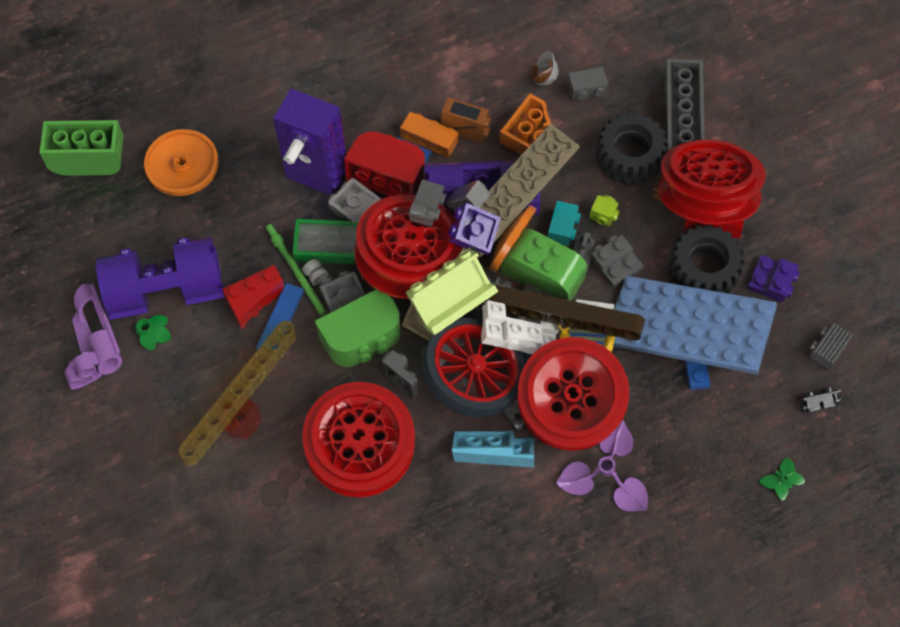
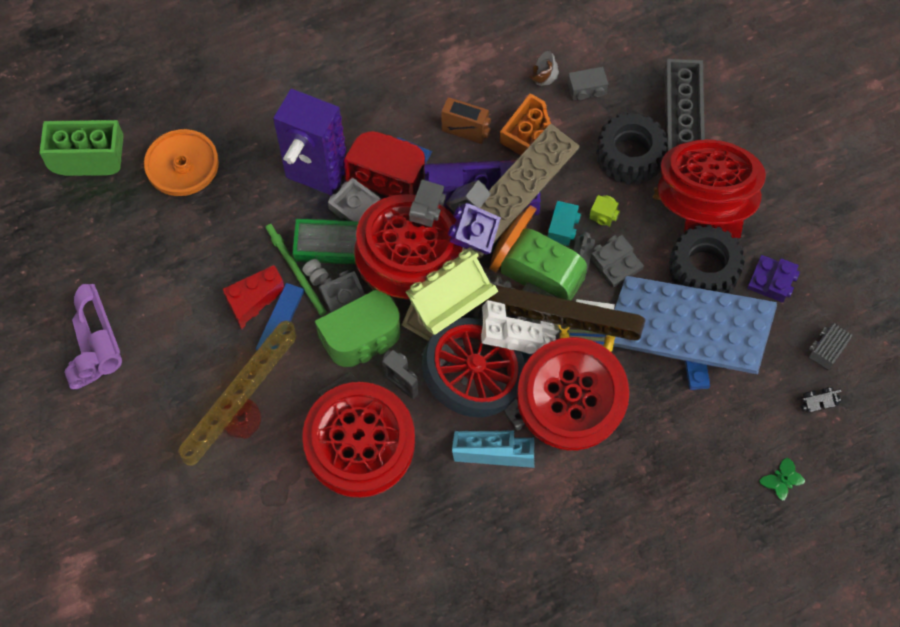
dark purple cylinder [96,236,224,320] -> none
green plate [135,315,171,351] -> none
orange brick [400,112,458,158] -> none
medium lavender plant [557,420,648,512] -> none

